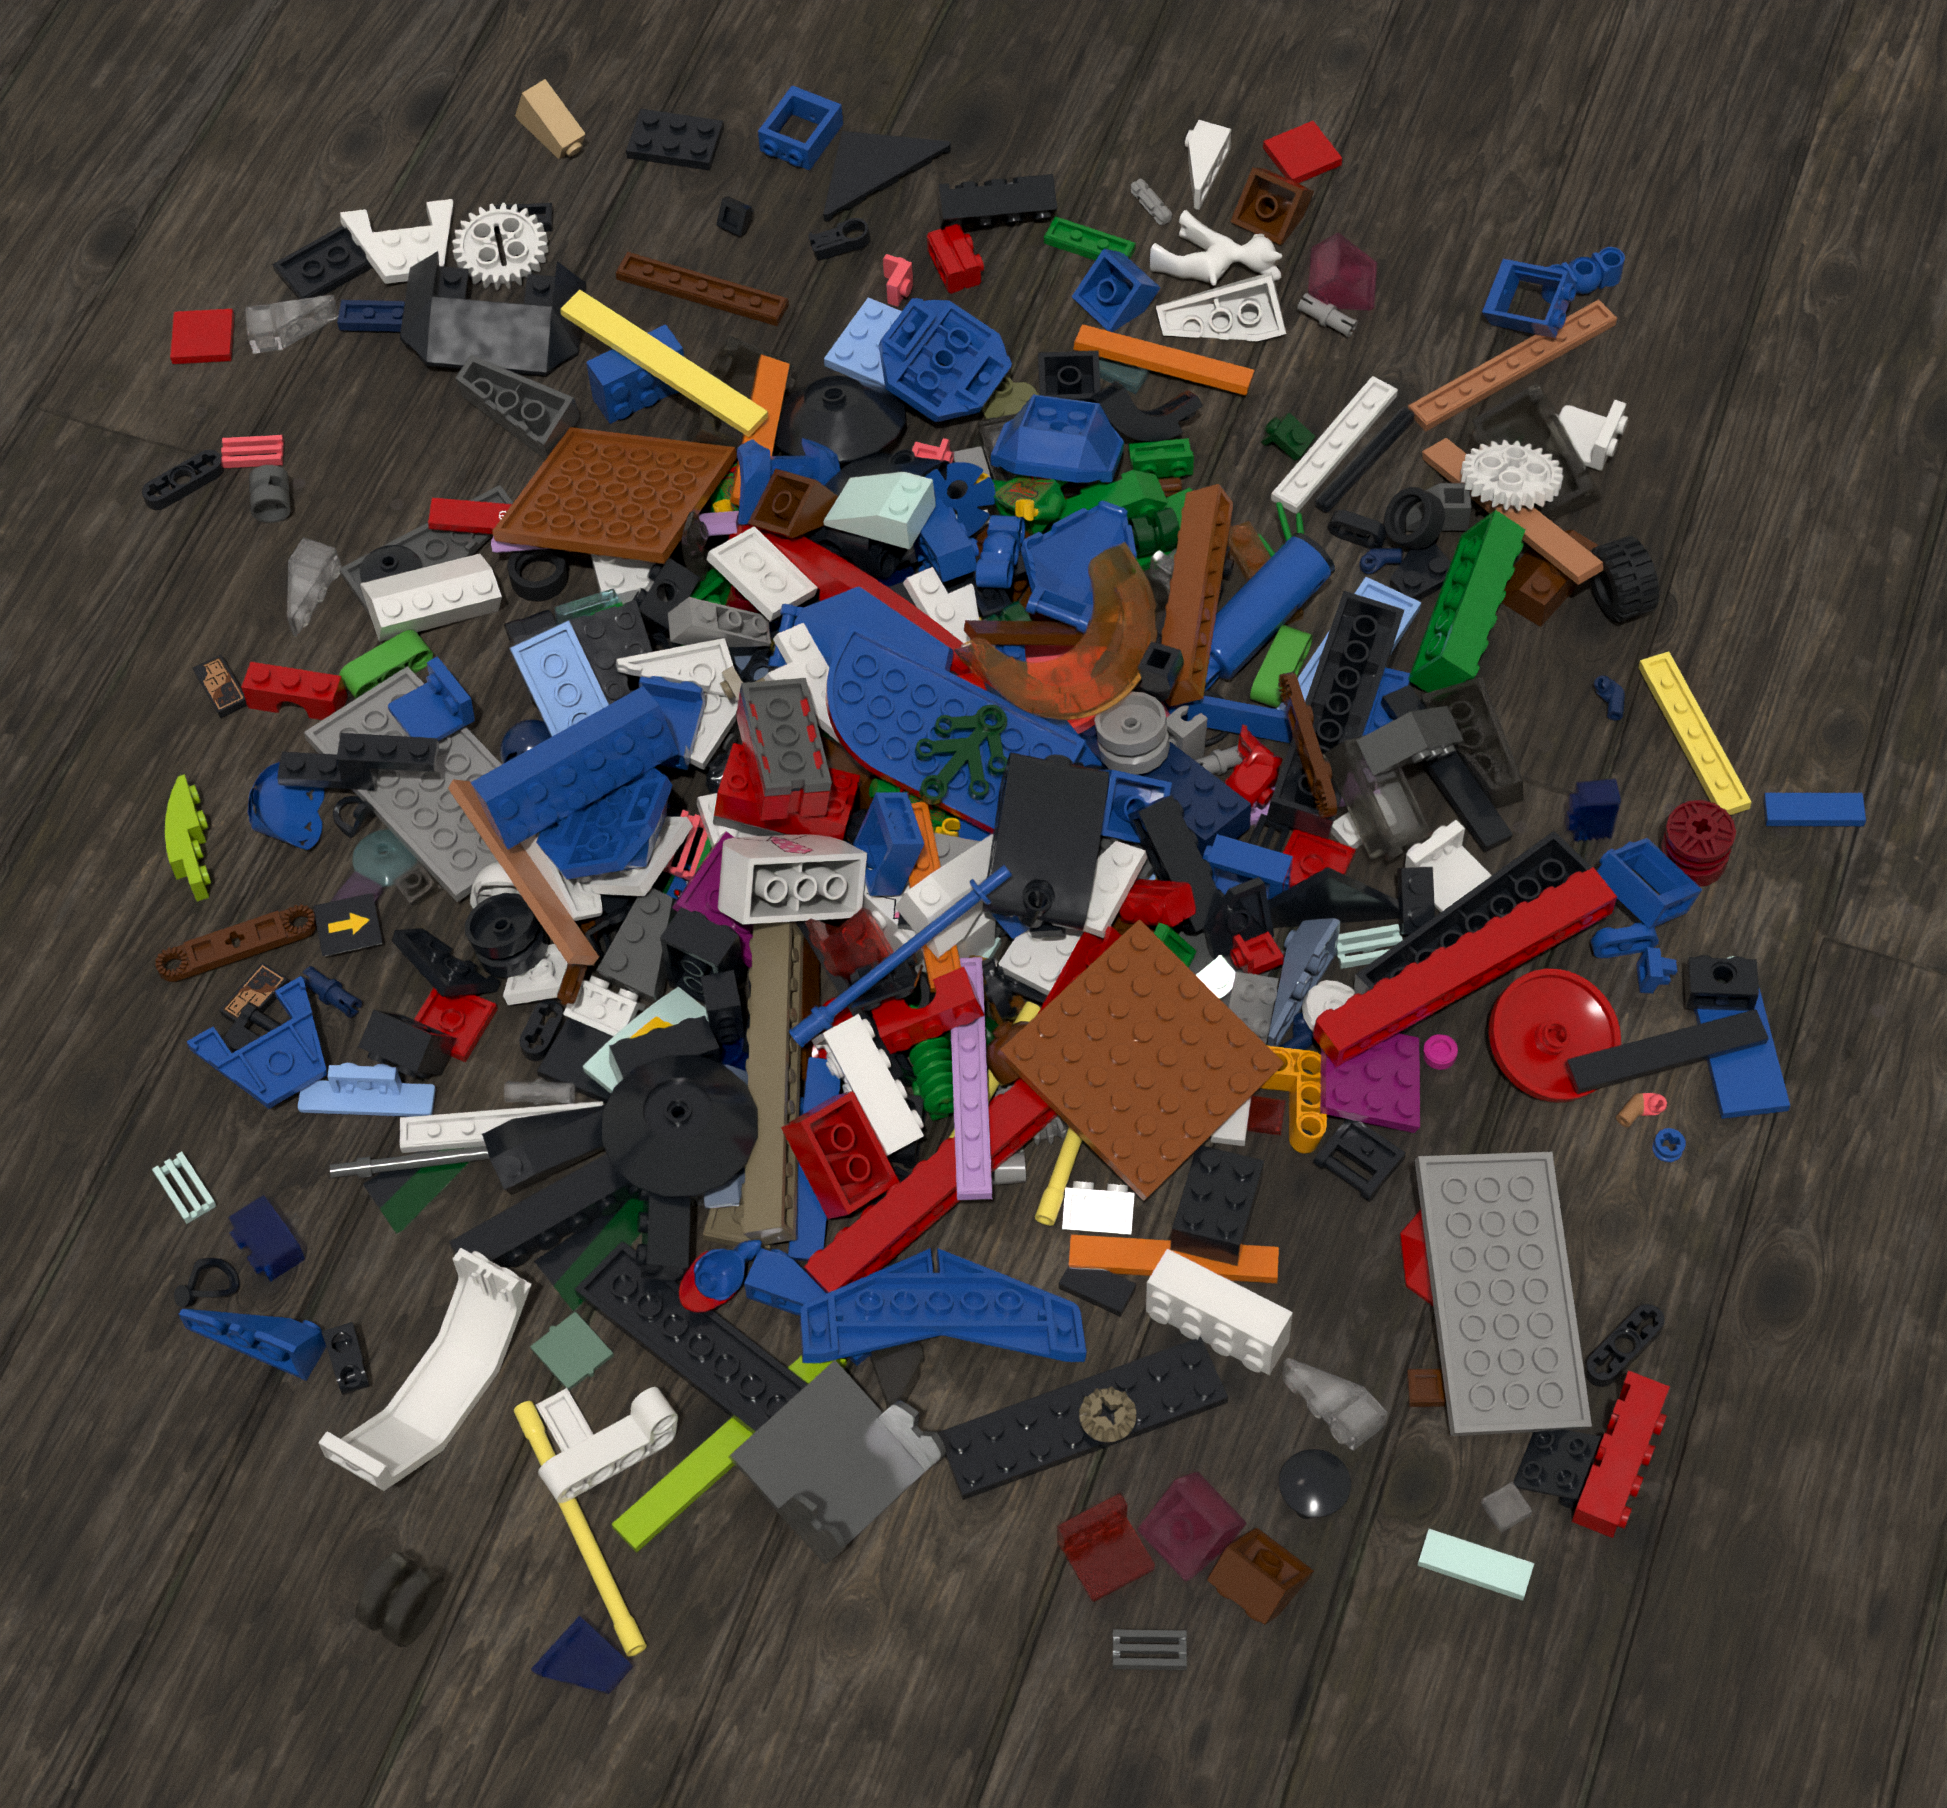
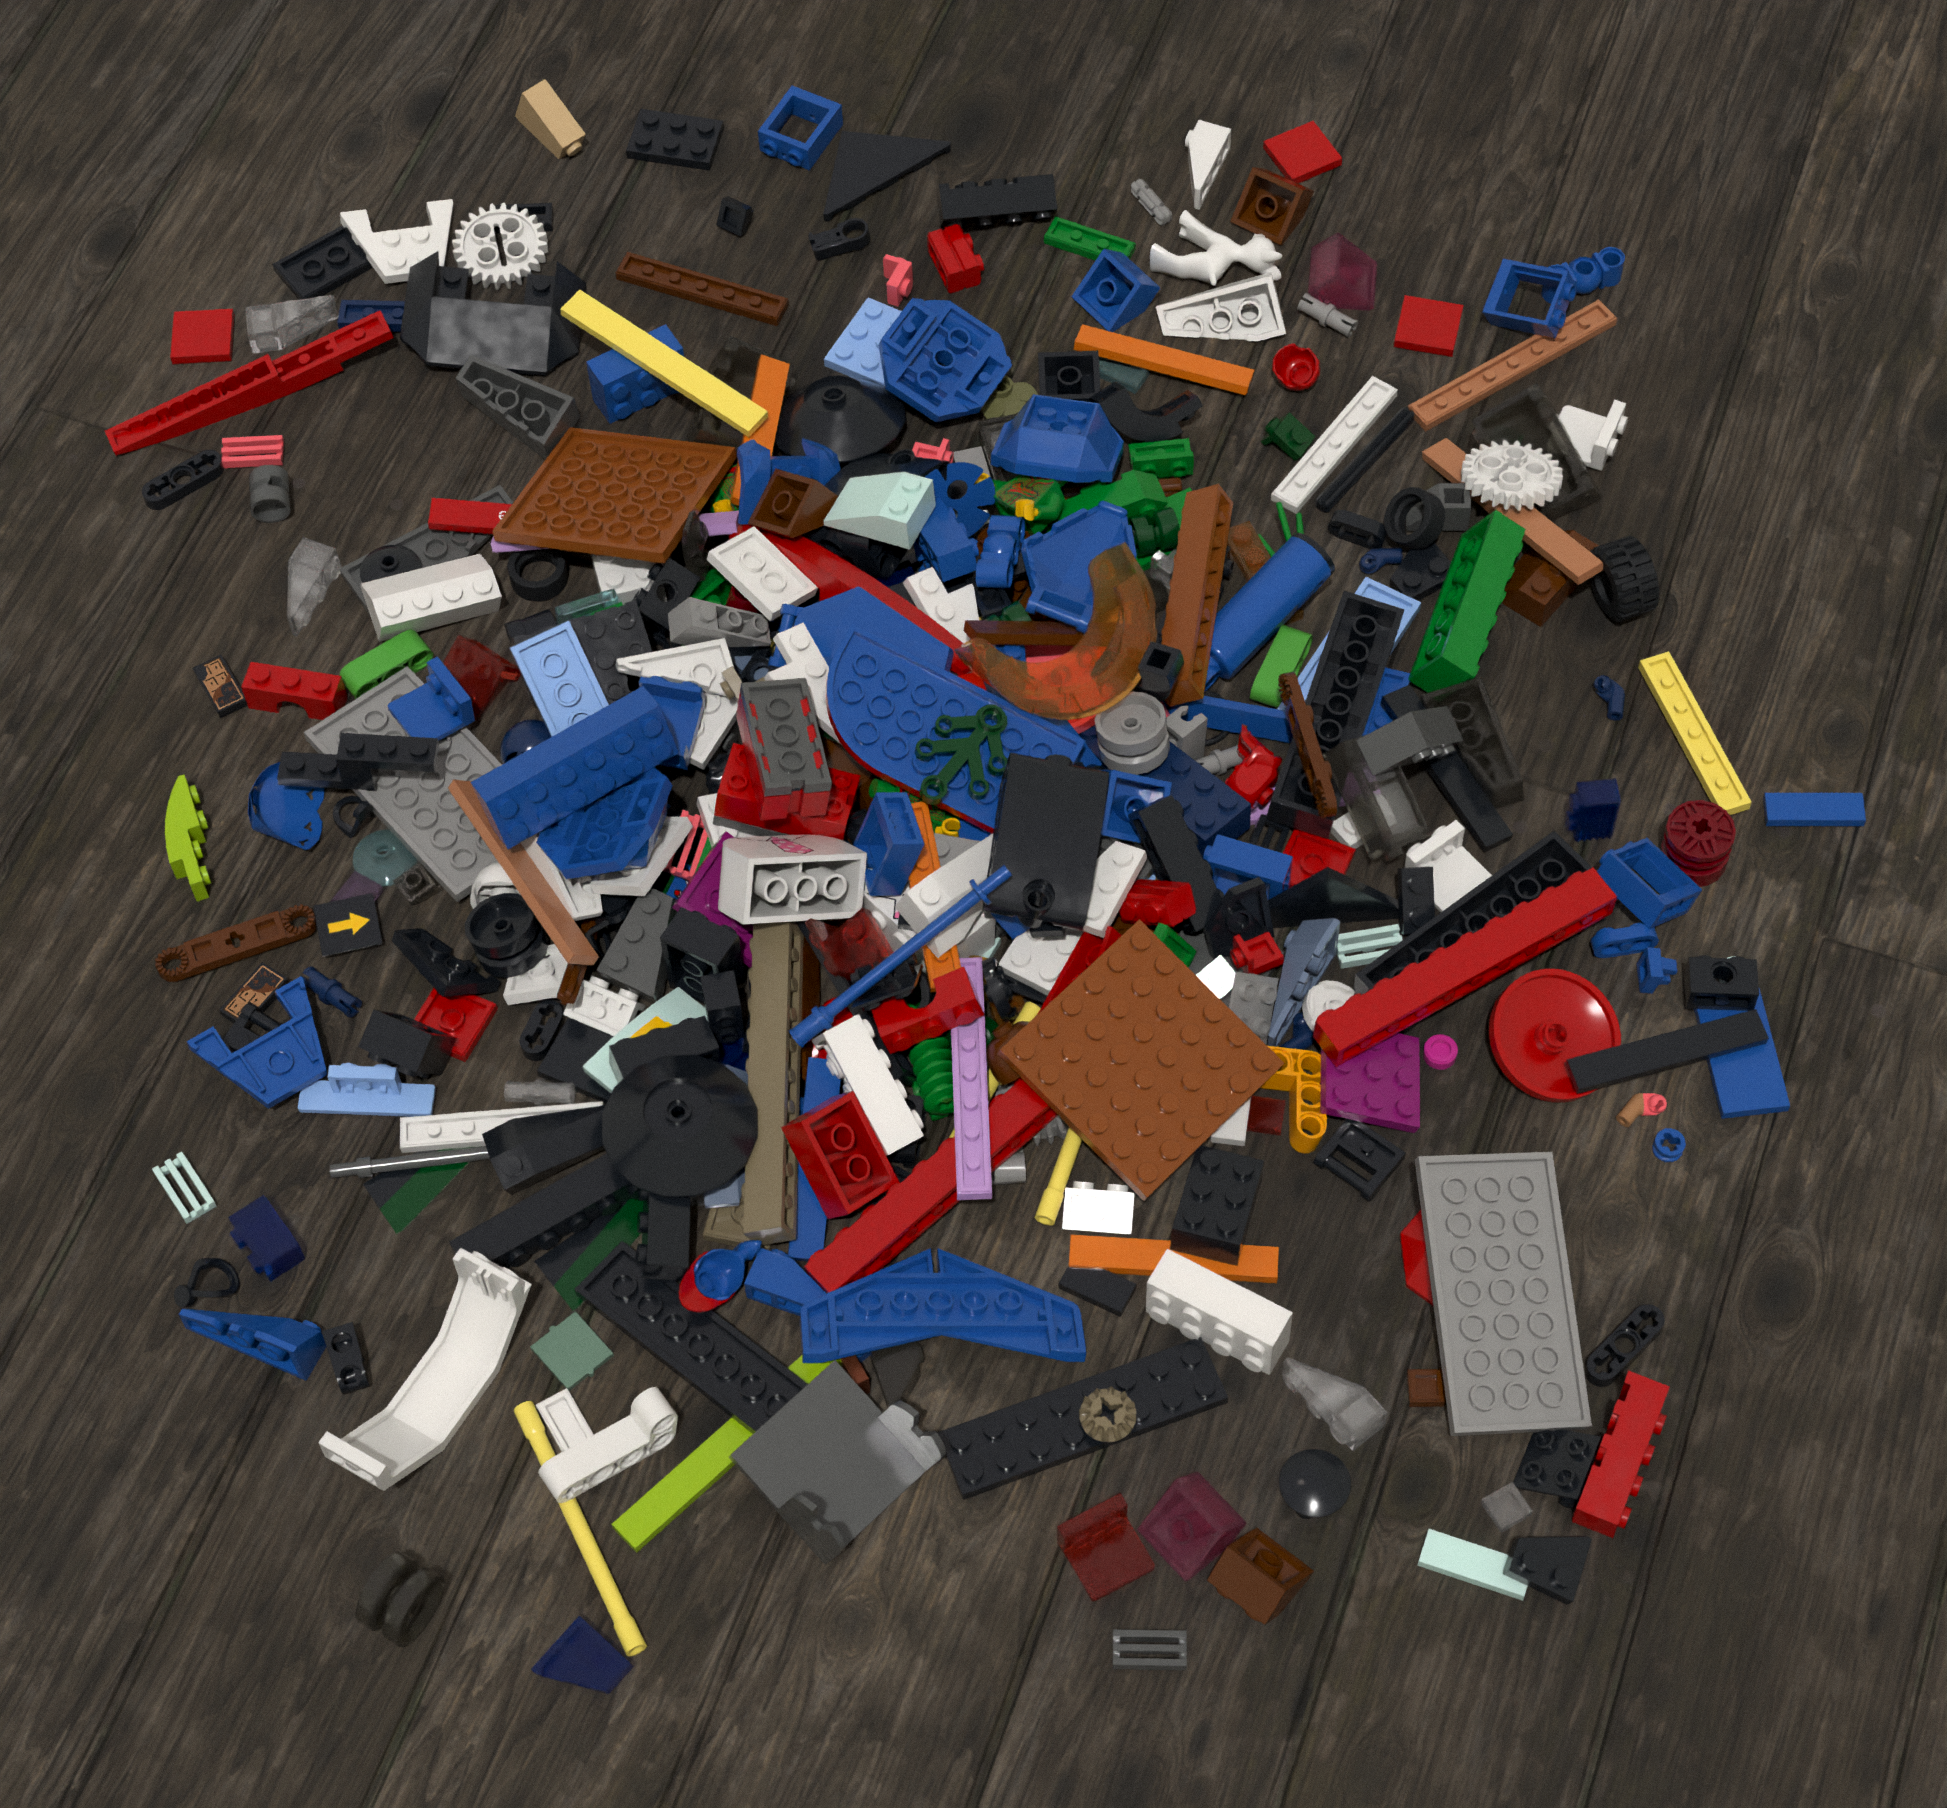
none -> red slope [105,310,394,456]
none -> clear red bracket [443,635,521,720]
none -> copper tile [841,1355,870,1395]
none -> red hair [1272,343,1320,391]
none -> red tile [1394,295,1464,357]
none -> black wing [1503,1536,1592,1605]

